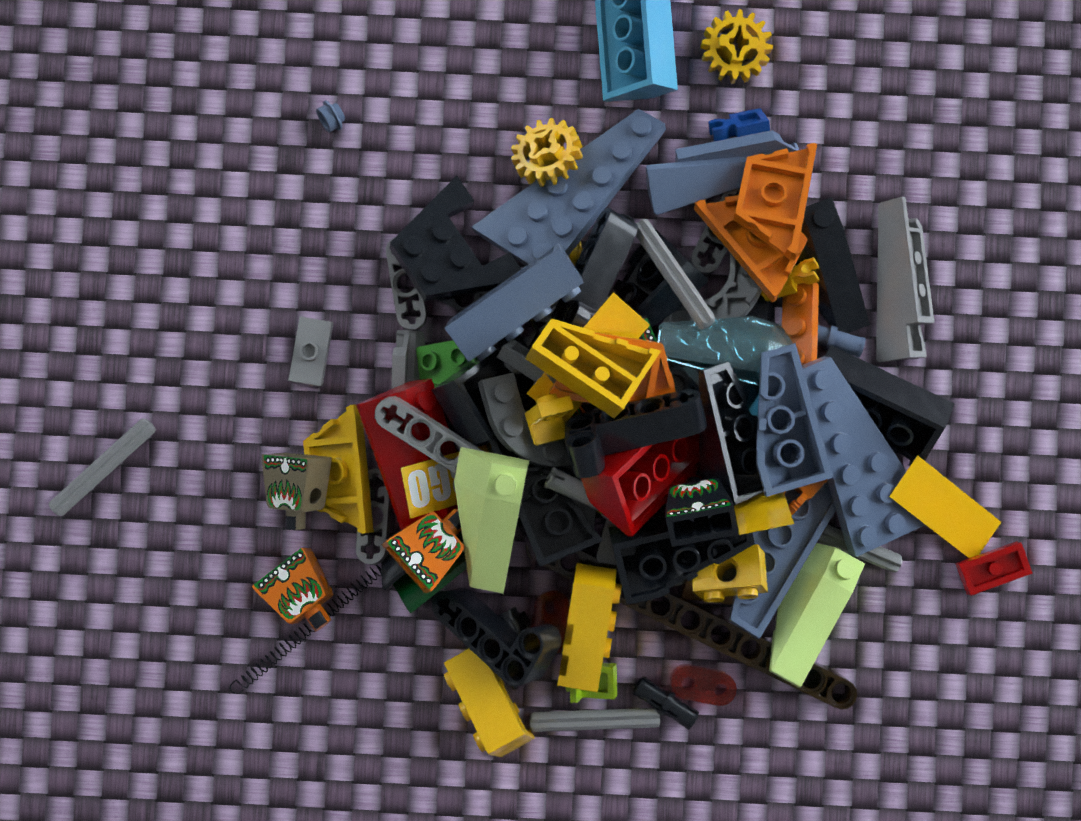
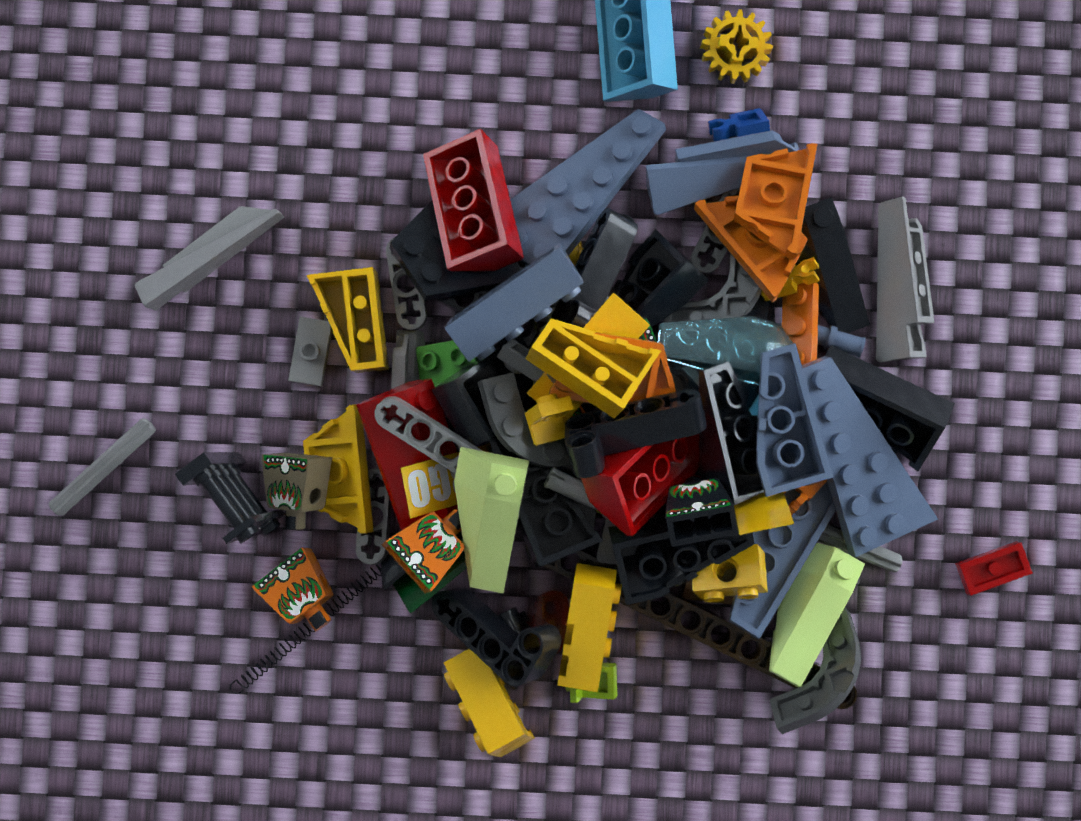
sand blue plate [316,100,345,133] -> none
yellow gear [511,118,583,187] -> none
light grey axle [530,708,660,732] -> none
black pin [632,676,699,730] -> none
light grey axle [636,219,715,330] -> none
clear red plate [670,664,737,706] -> none
yellow sticker [889,455,1001,558] -> none
none -> light grey wedge [134,206,284,311]
none -> black fence [175,452,286,544]
none -> yellow wedge [306,267,389,373]
none -> red slope [423,128,524,271]
none -> dark grey plate [770,607,861,734]

